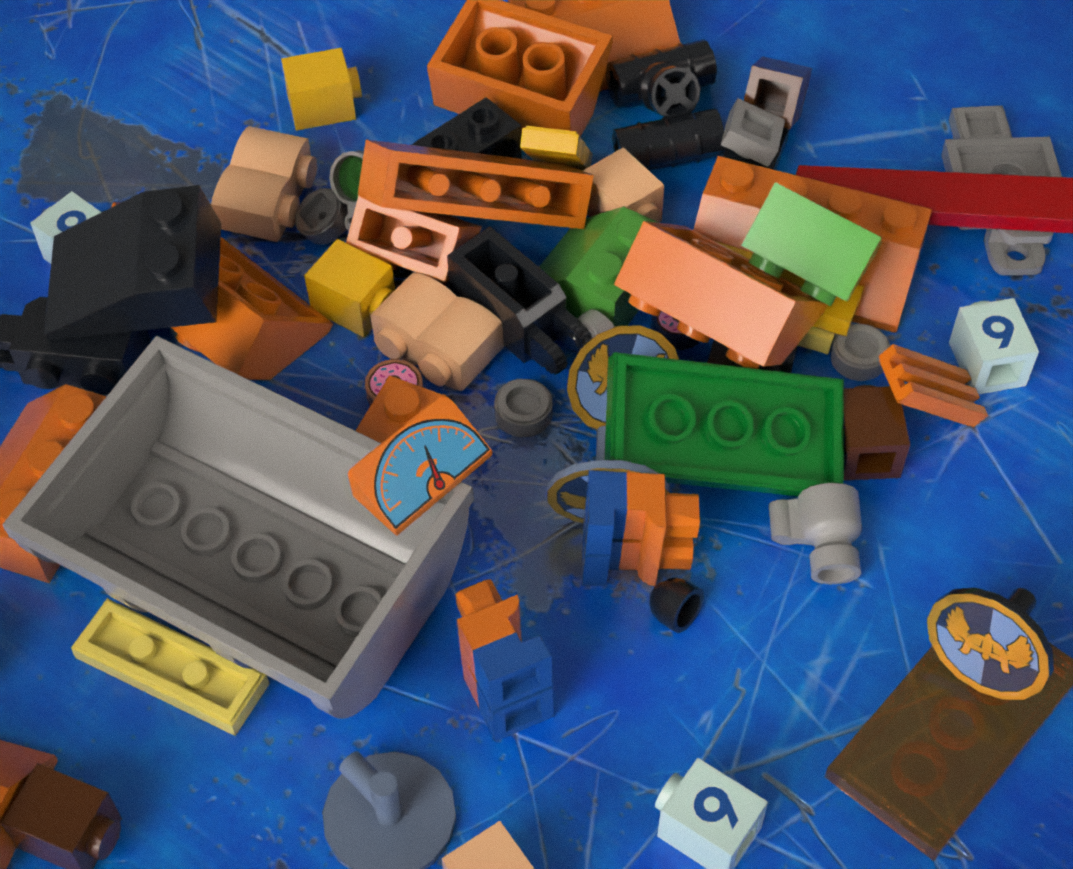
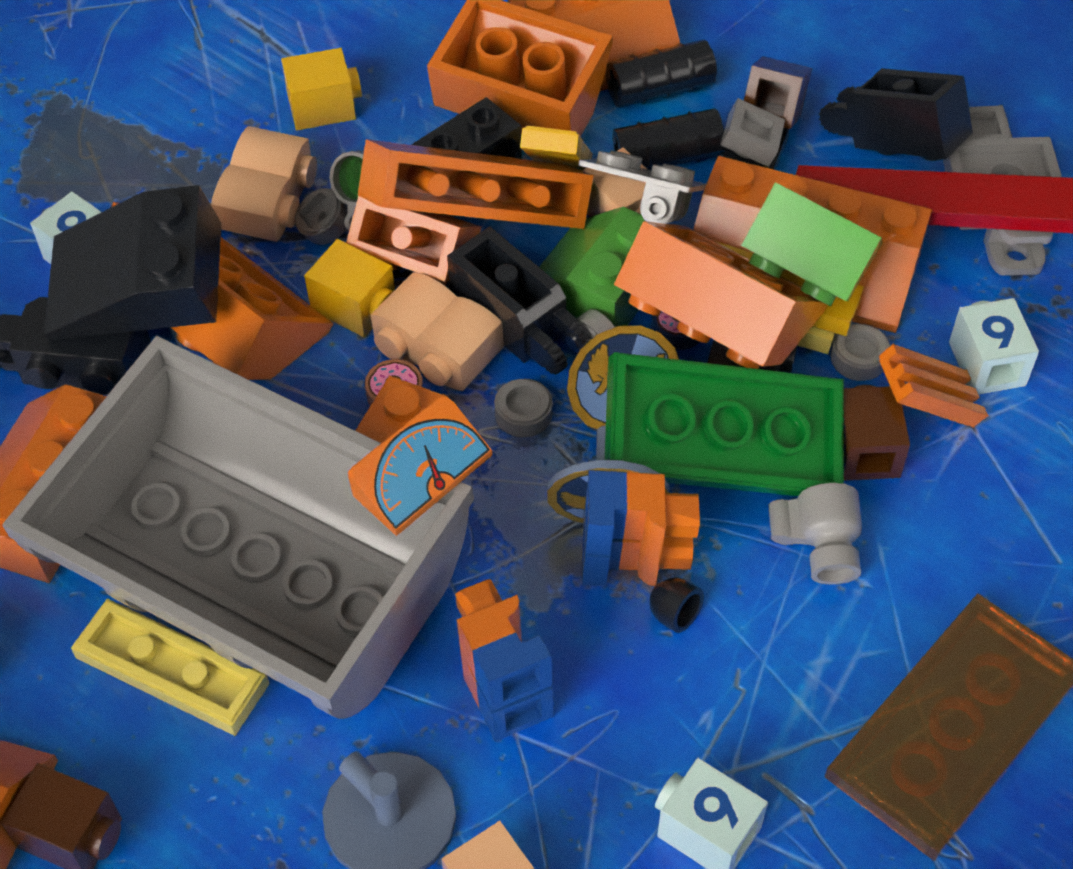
black wheel [637,61,700,118] -> none
shield [927,588,1054,700] -> none
none -> light grey hinge [578,150,706,224]
none -> black hinge [818,68,973,161]

